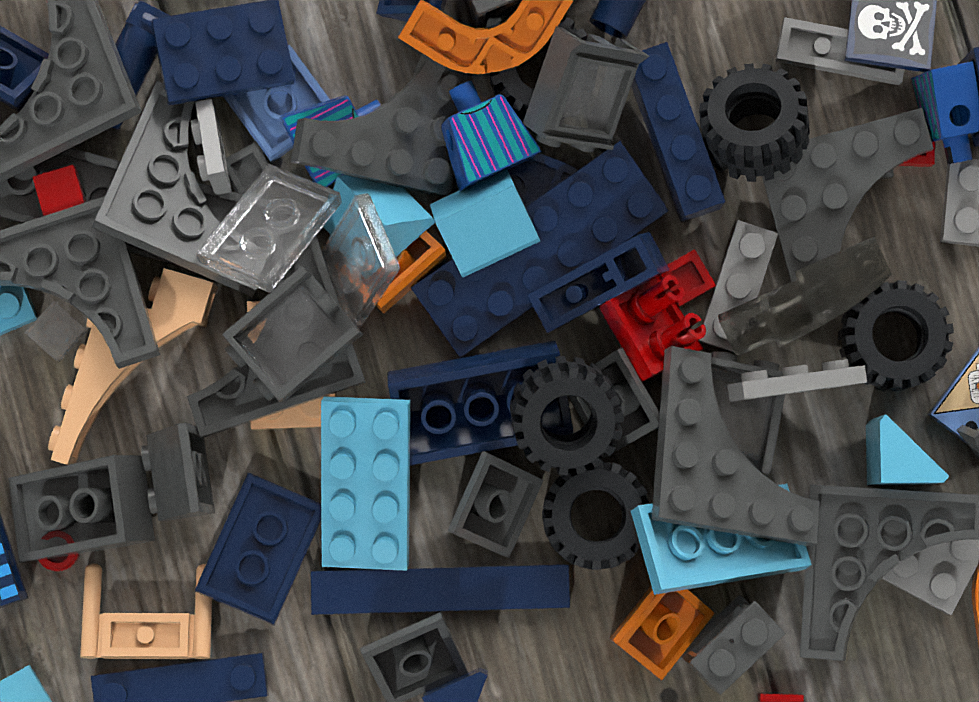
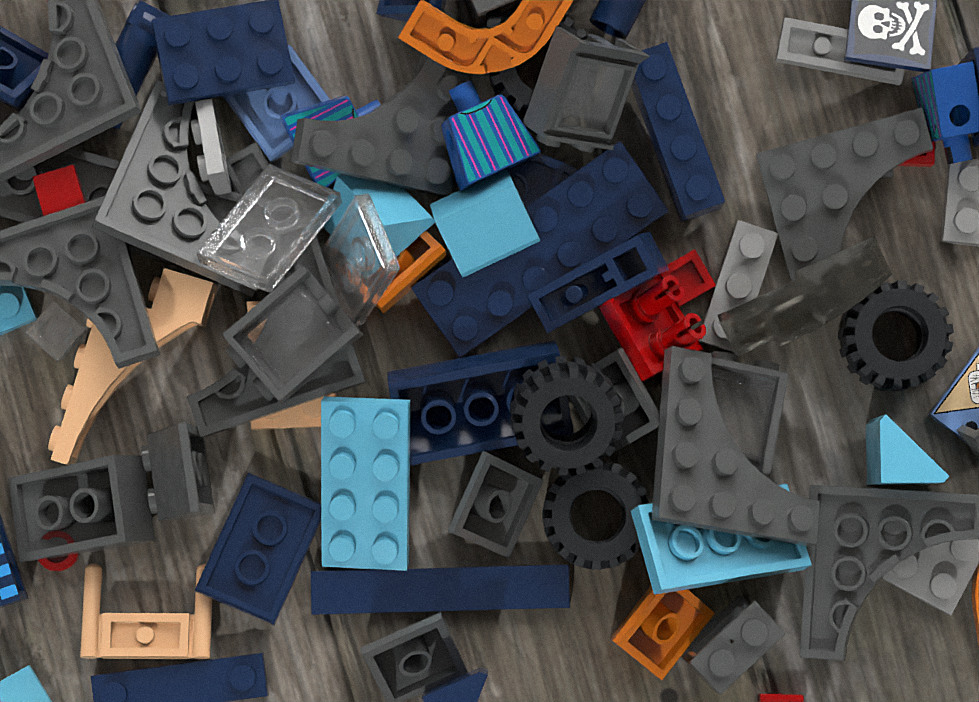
black tyre [699,63,810,182] -> none
light grey plate [727,359,867,402] -> none

